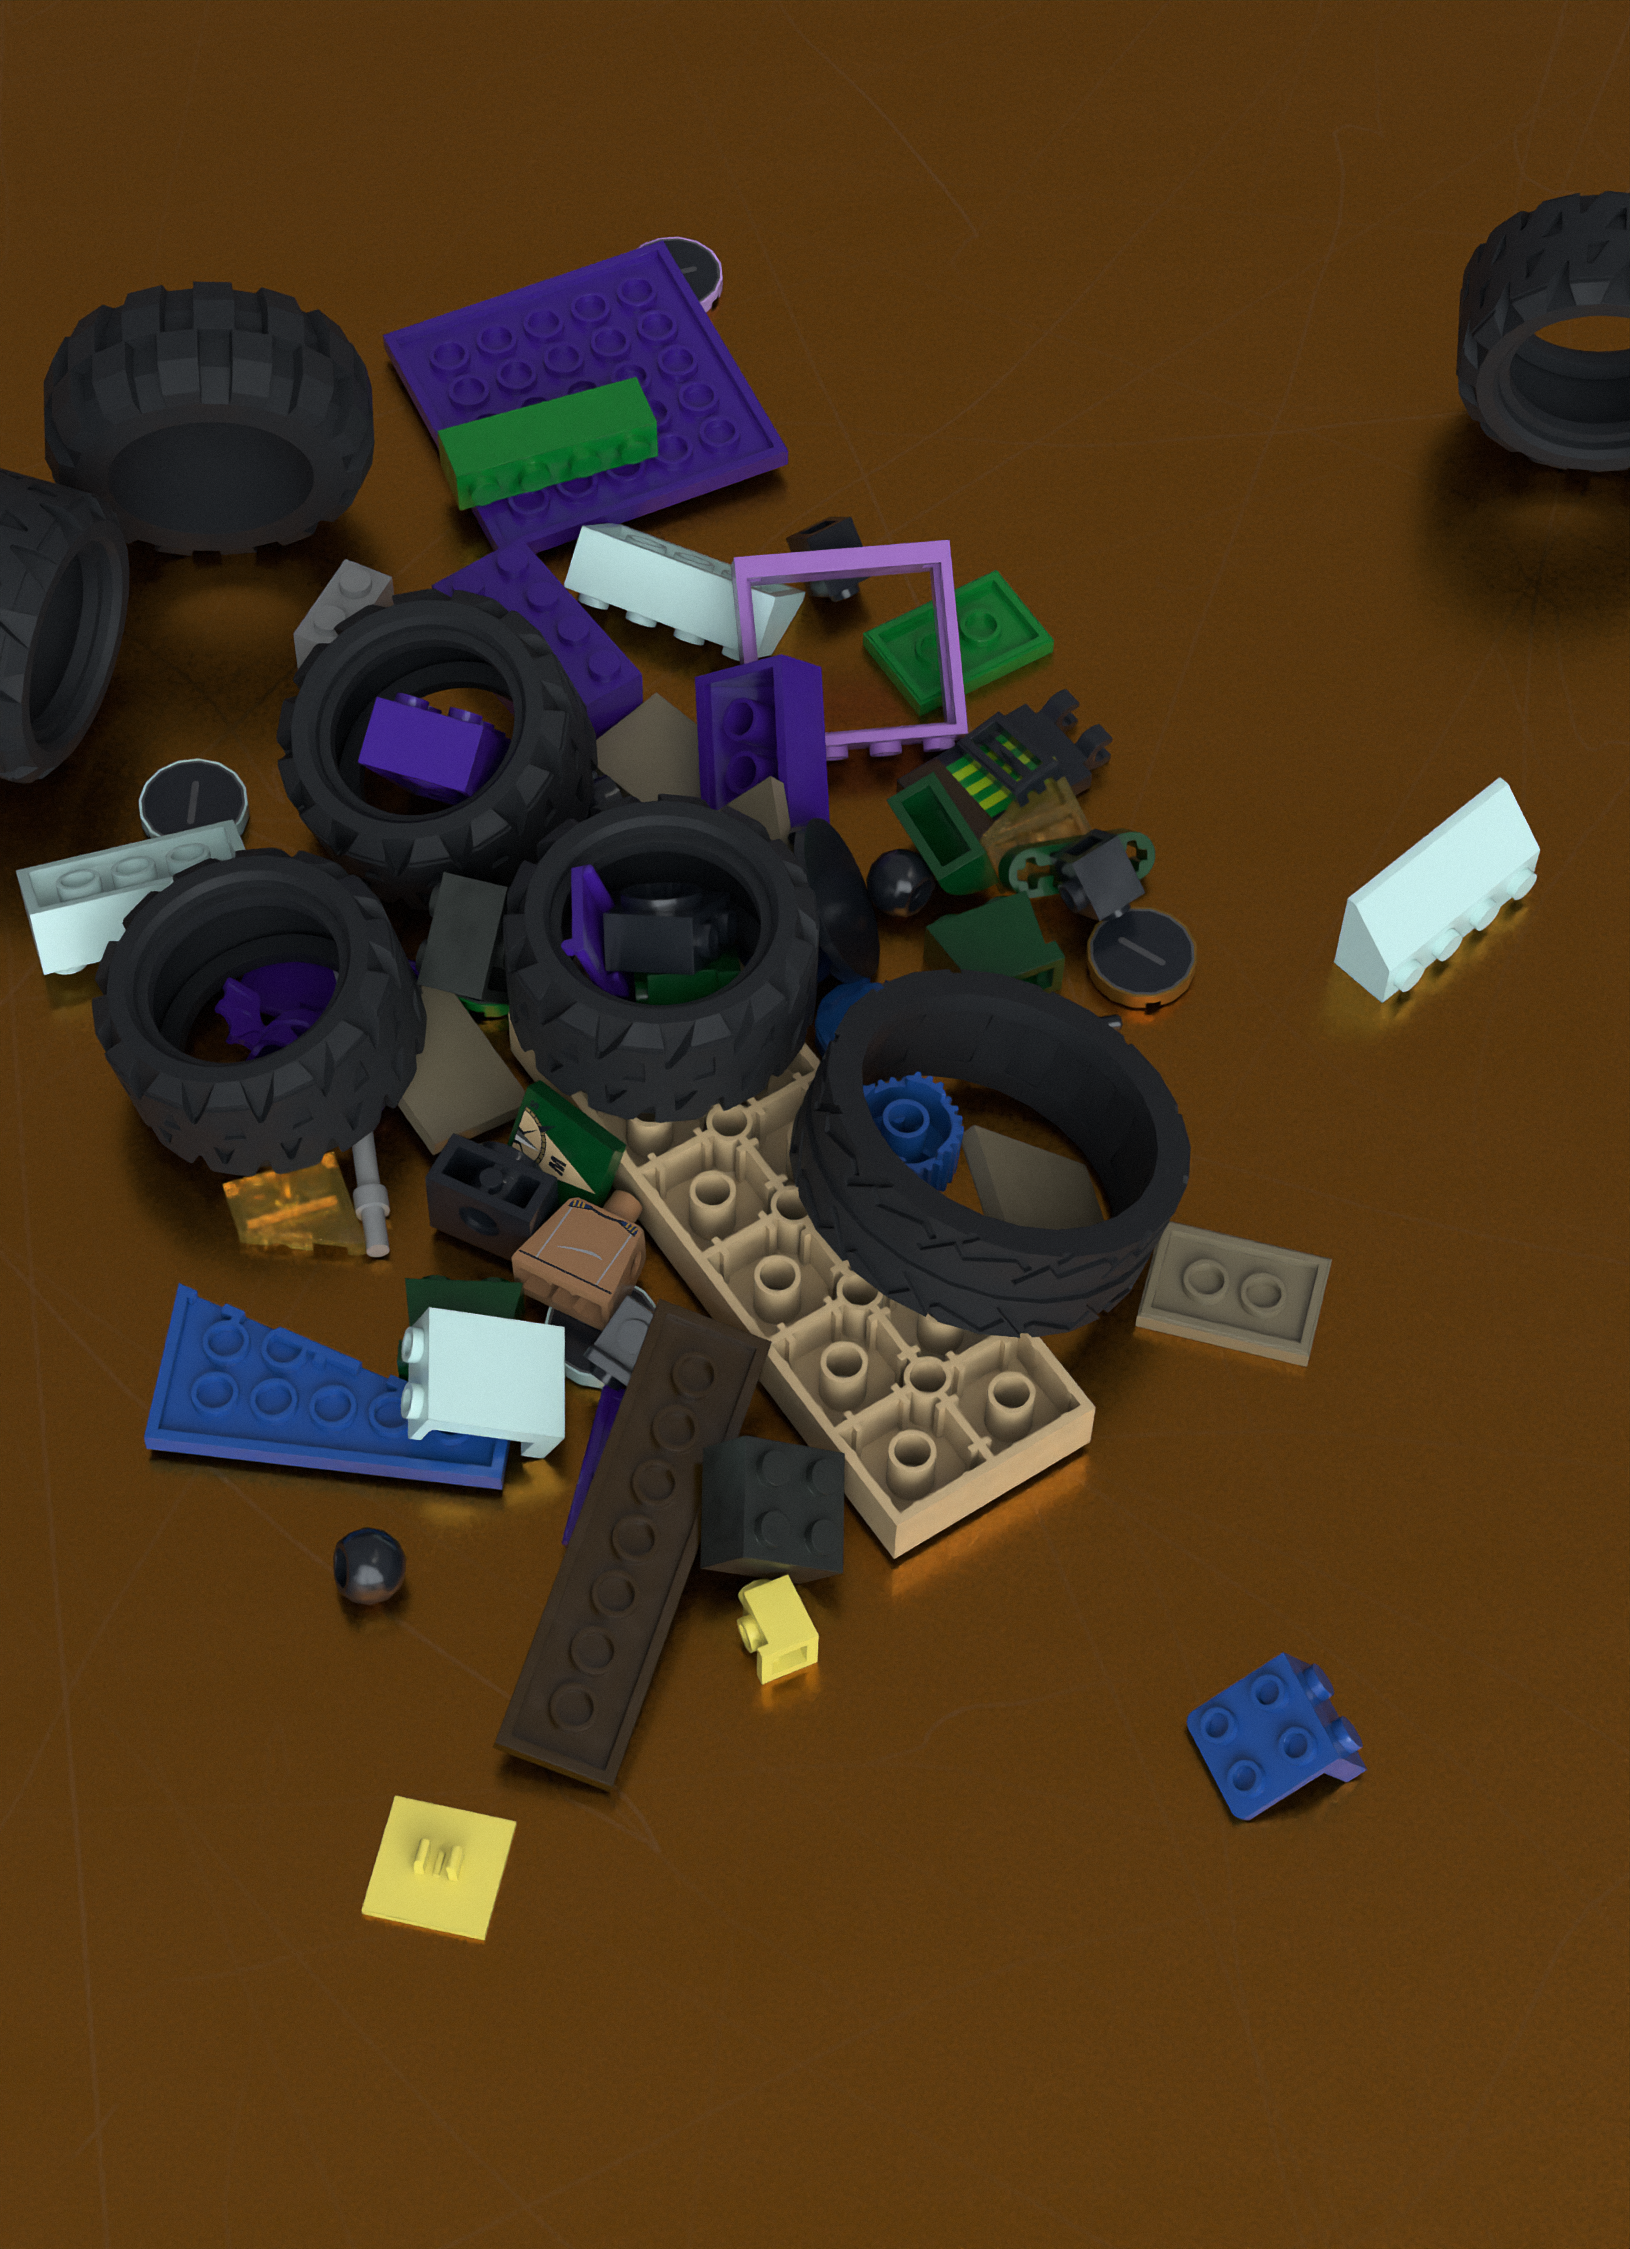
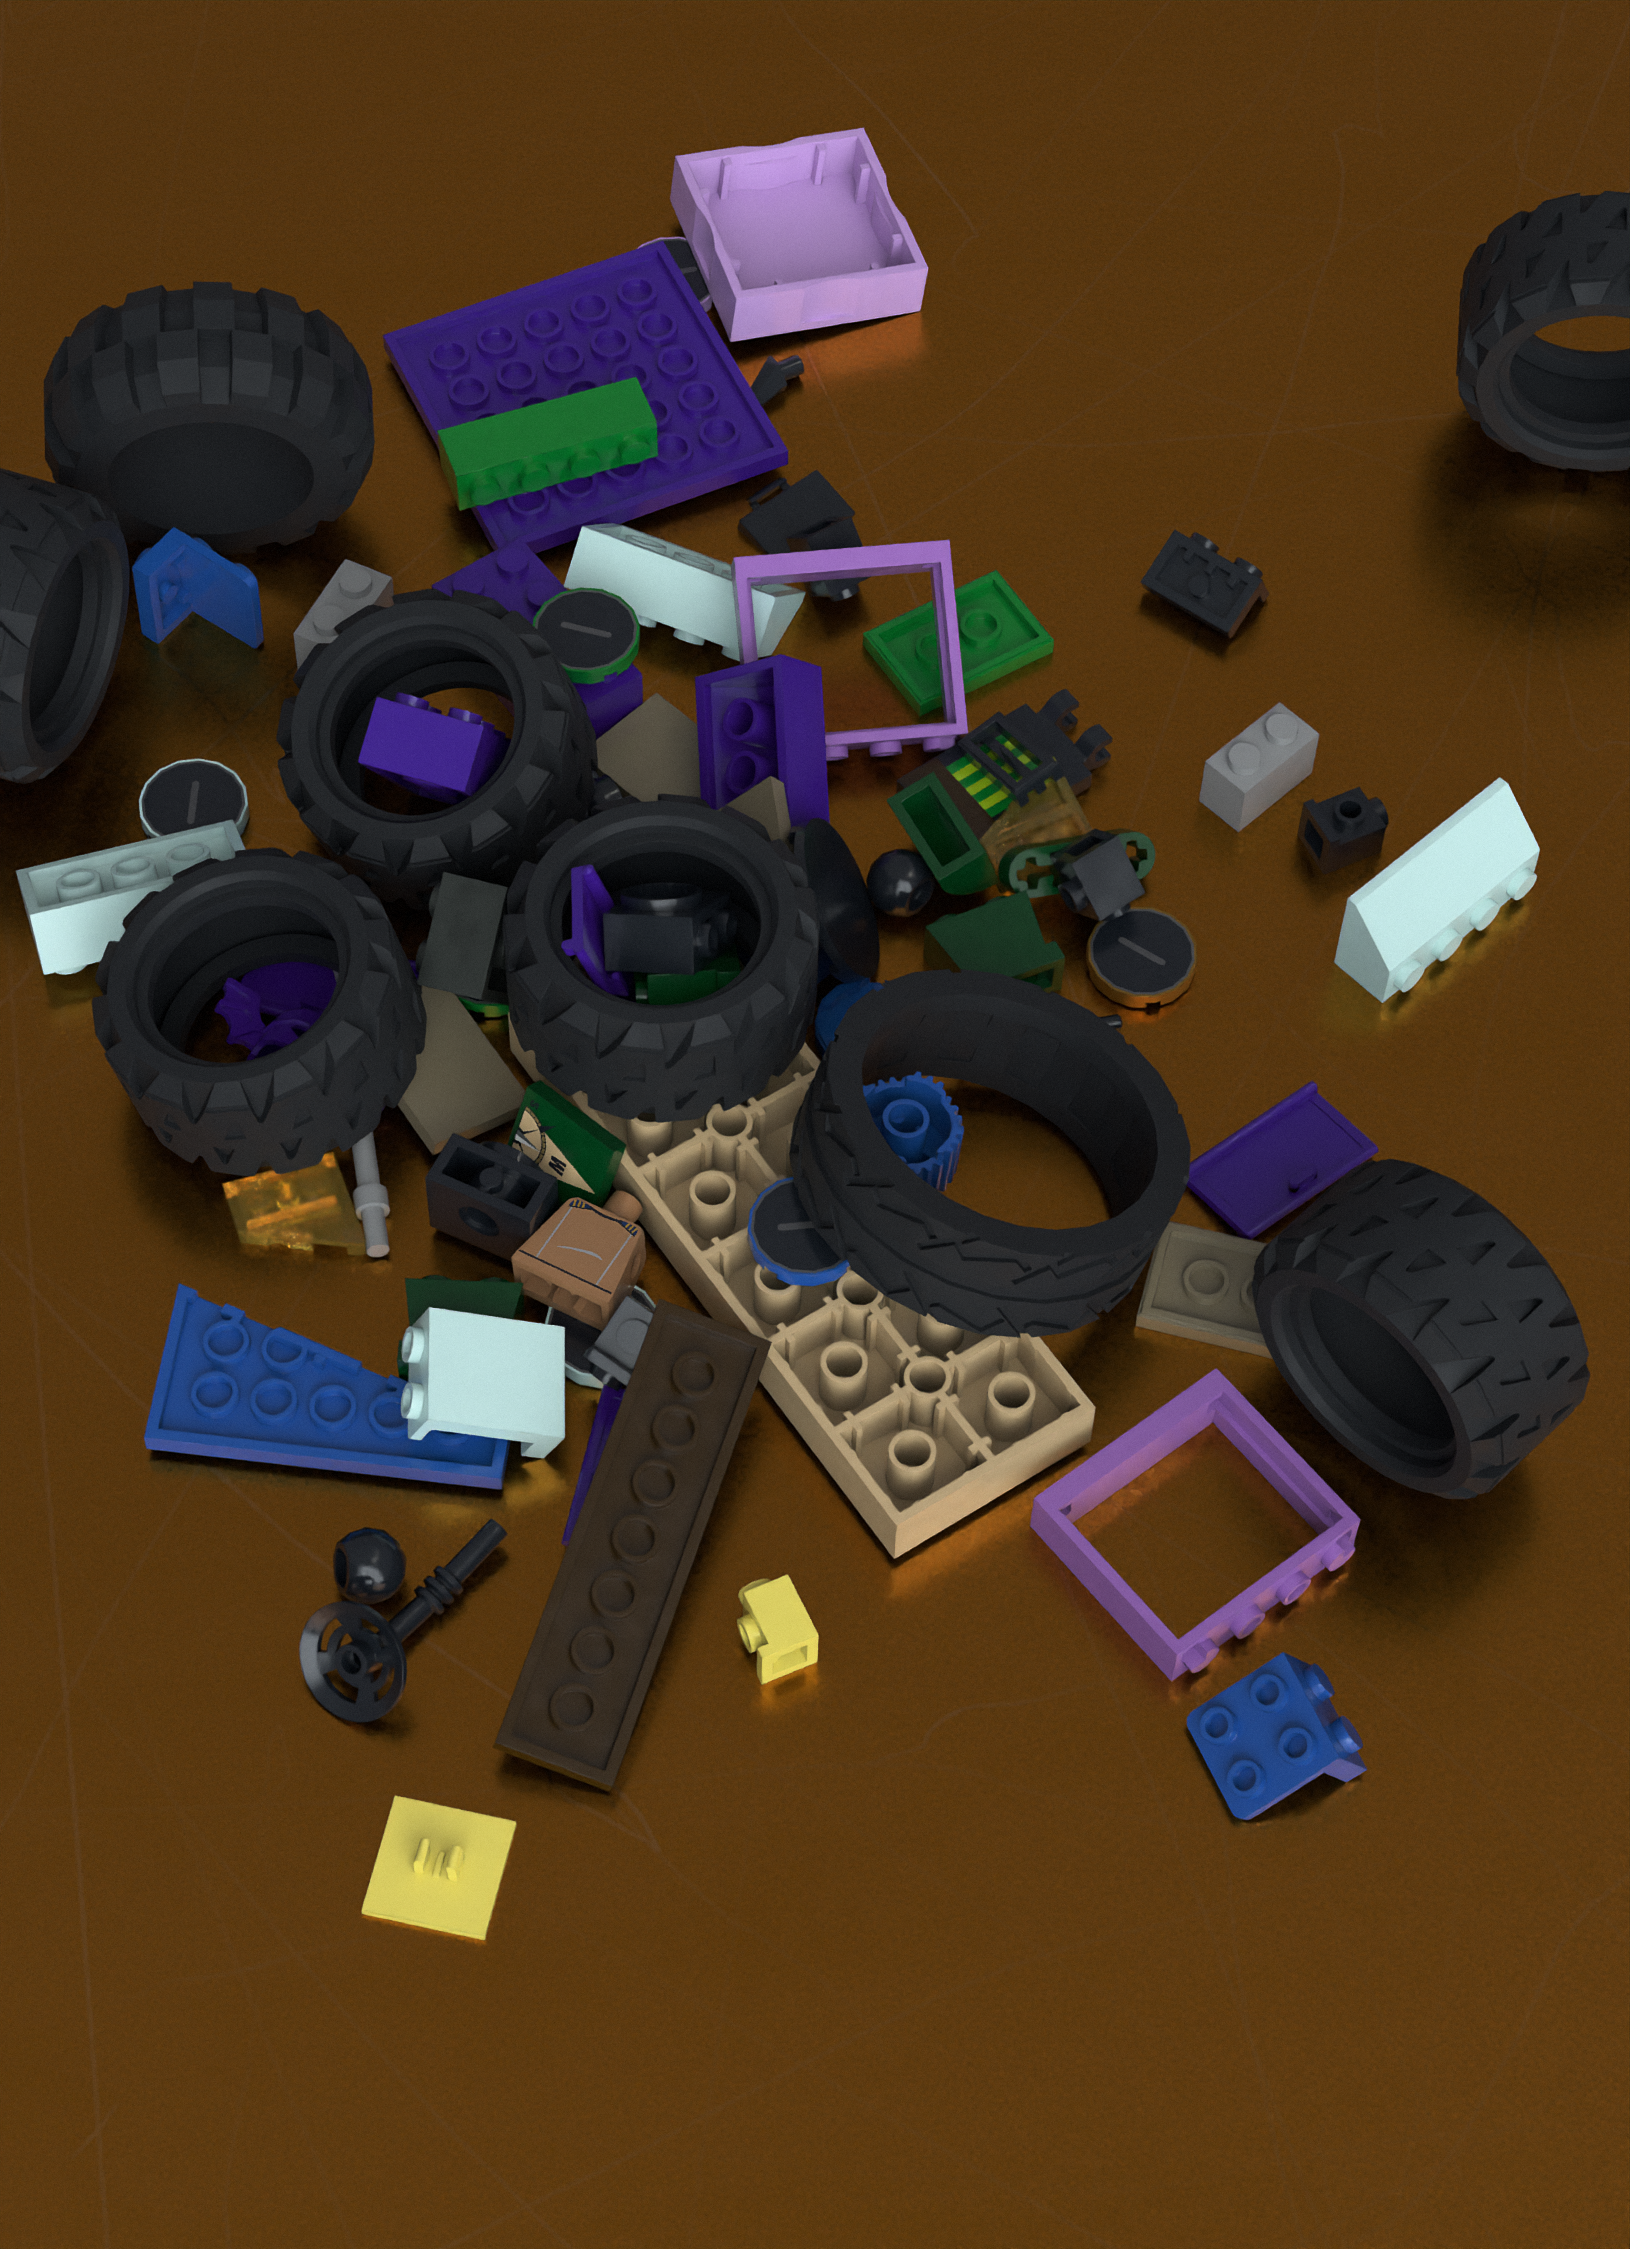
pearl dark grey brick [700,1436,845,1584] -> none
dark tan tile [962,1125,1104,1230] -> none
none -> blue bracket [132,527,264,648]
none -> black dish [299,1519,508,1722]
none -> black tile [533,587,640,684]
none -> lavender tile [670,128,928,342]
none -> black piece [737,470,855,555]
none -> black tile [748,1177,850,1286]
none -> black bar [751,355,804,407]
none -> medium lavender window [1030,1368,1361,1682]
none -> black bracket [1140,530,1269,639]
none -> dark purple door [1187,1081,1379,1240]
none -> light grey brick [1199,702,1319,832]
none -> black tyre [1251,1159,1590,1499]
none -> black brick [1297,787,1389,875]

